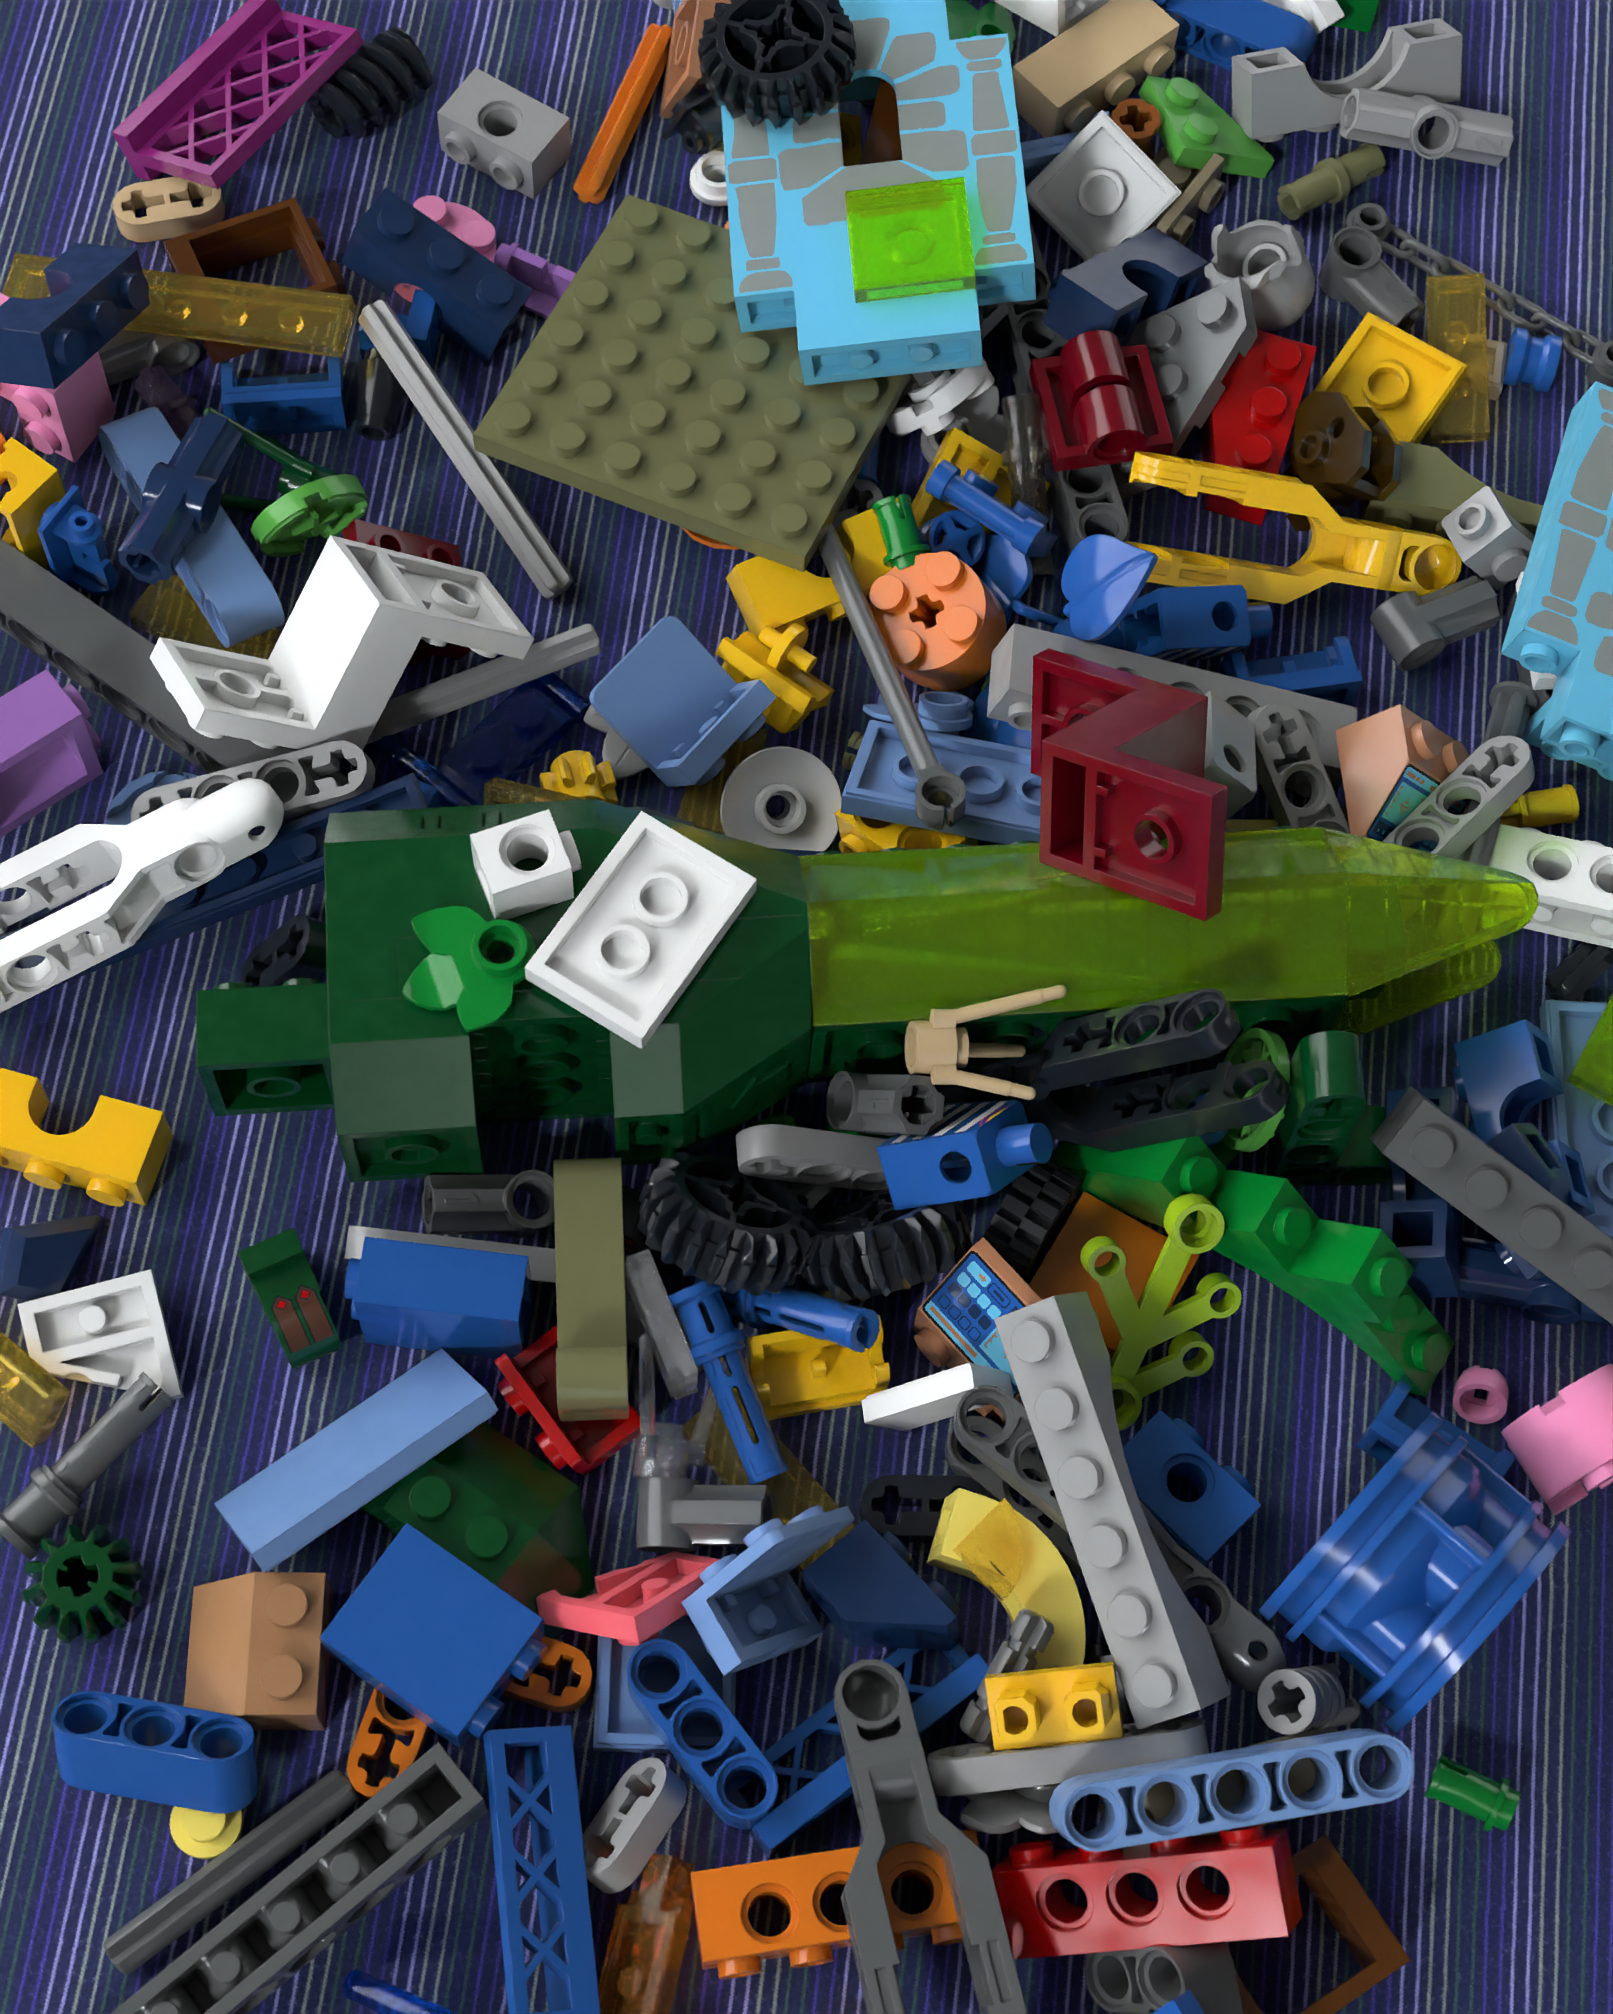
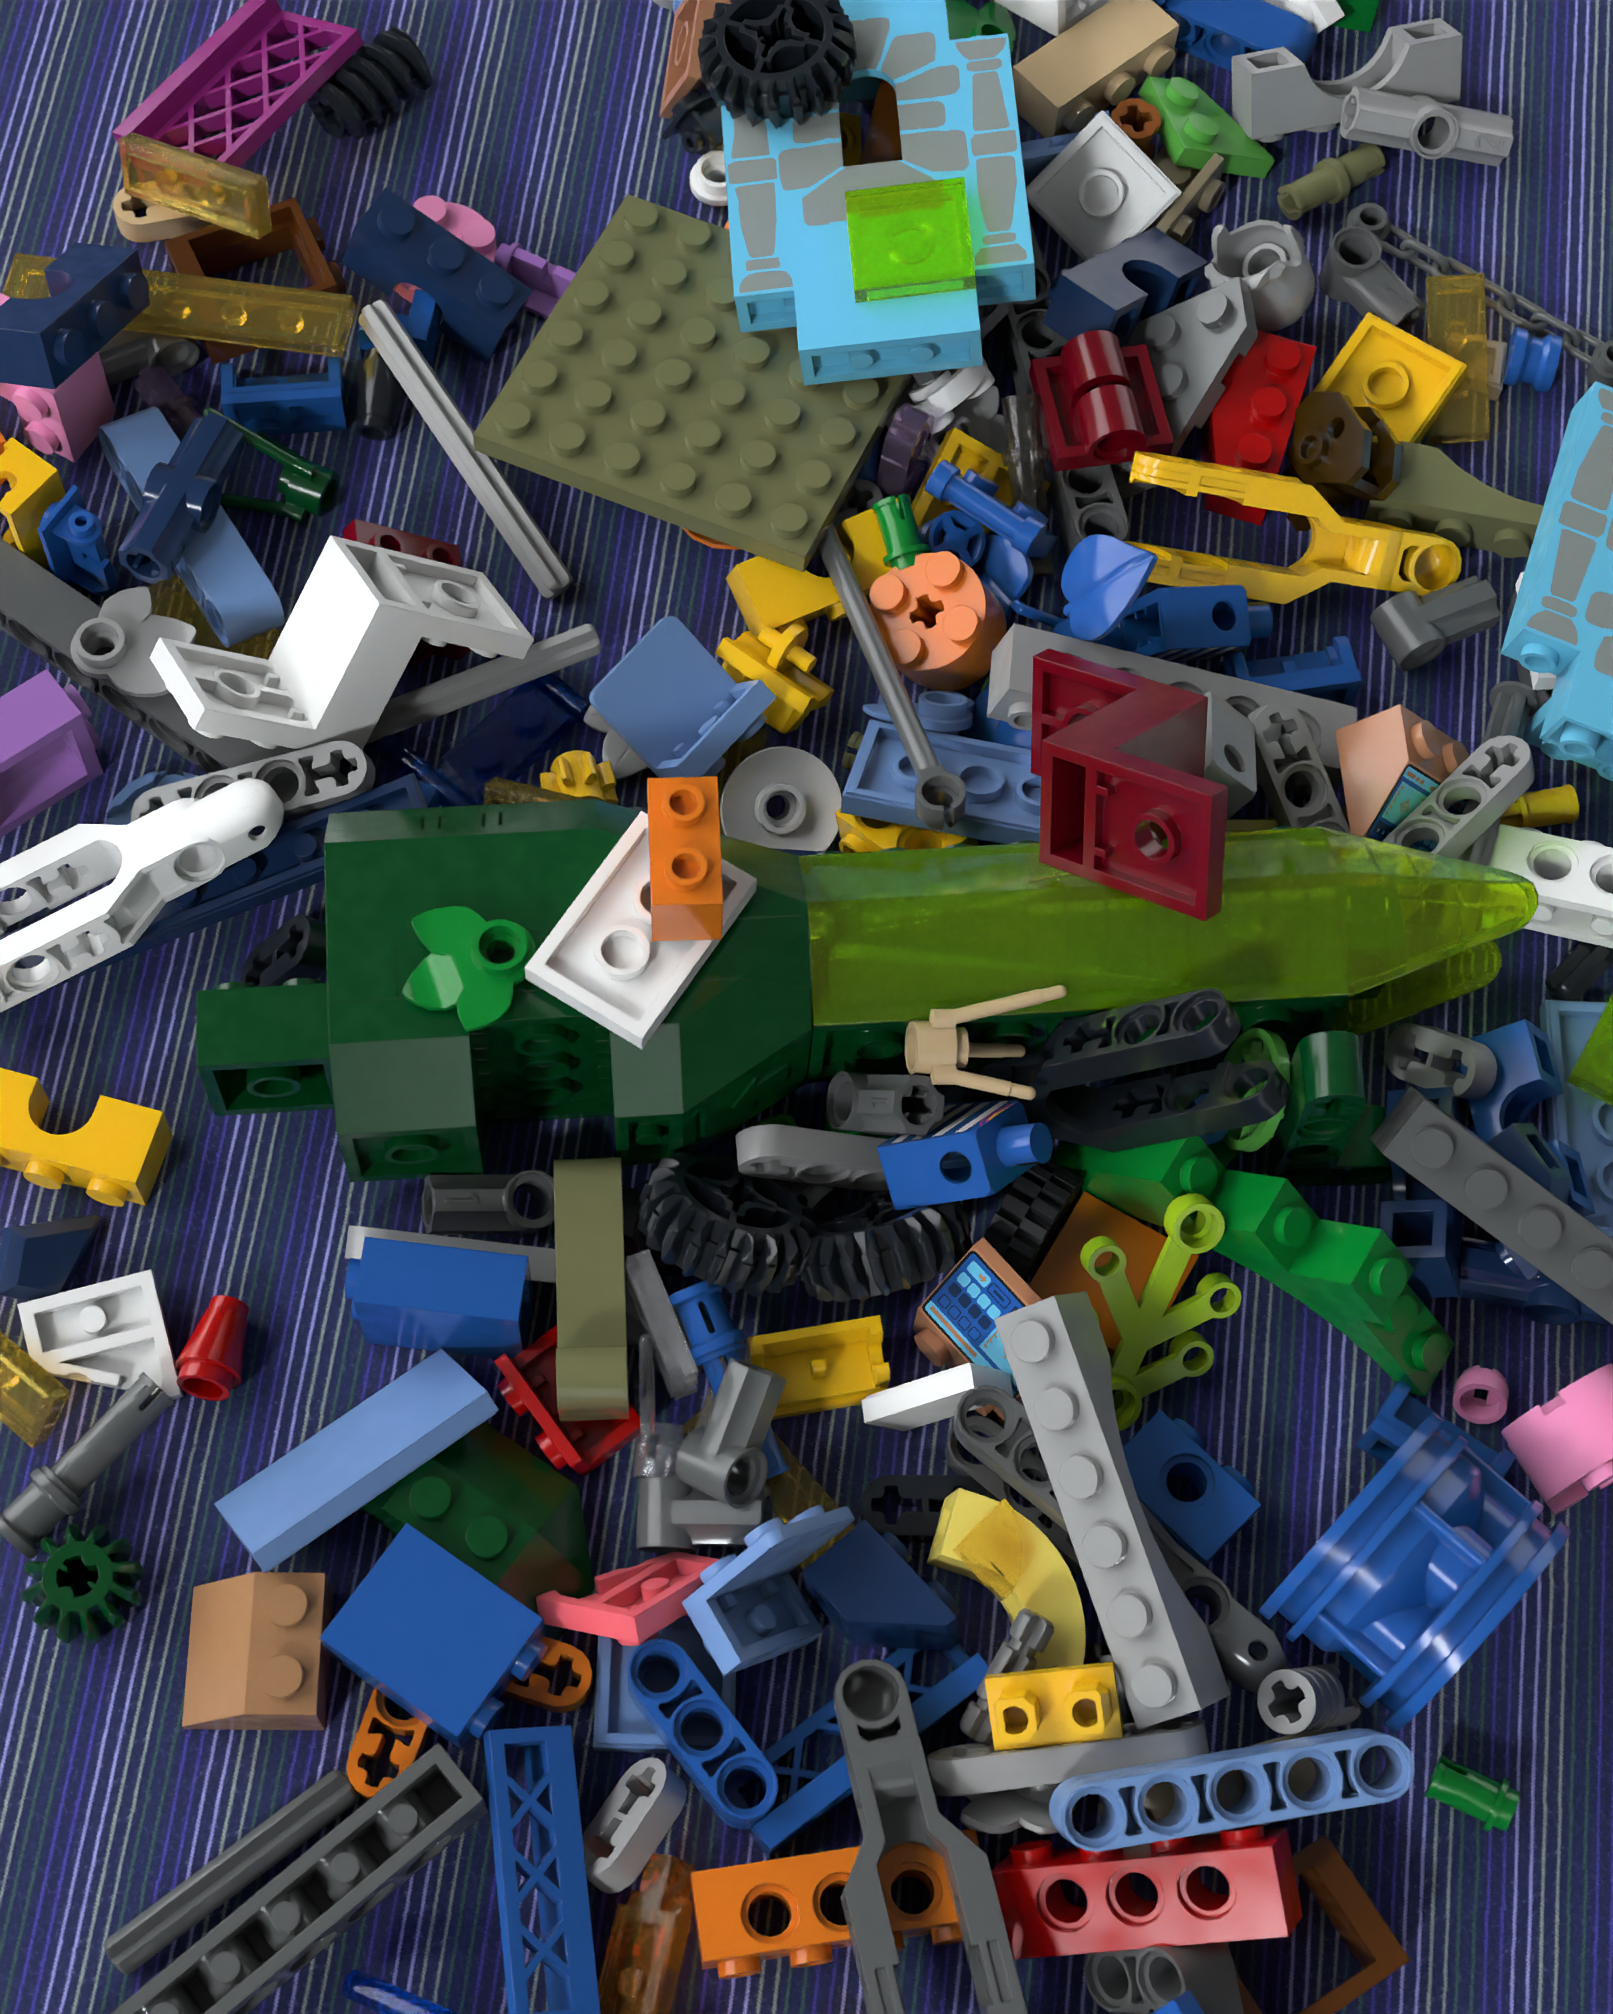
blue beam [52,1691,258,1814] -> none
light yellow plate [170,1806,243,1859] -> none
dark green leg [237,1228,343,1370] -> none
bright green tile [250,474,368,558] -> none
light grey brick [437,67,571,200] -> none
white brick [470,809,582,920] -> none
orange axle [573,23,673,205] -> none
blue pin [694,1277,880,1353] -> none
light grey bracket [1441,486,1535,590] -> none
none -> light grey plate [70,586,197,697]
none -> clear yellow tile [118,132,272,239]
none -> red cone [175,1295,249,1401]
none -> orange brick [647,776,723,941]
none -> dark grey piece [675,1357,787,1508]
none -> clear purple beam [876,403,934,499]
none -> light grey beam [1385,1023,1497,1100]

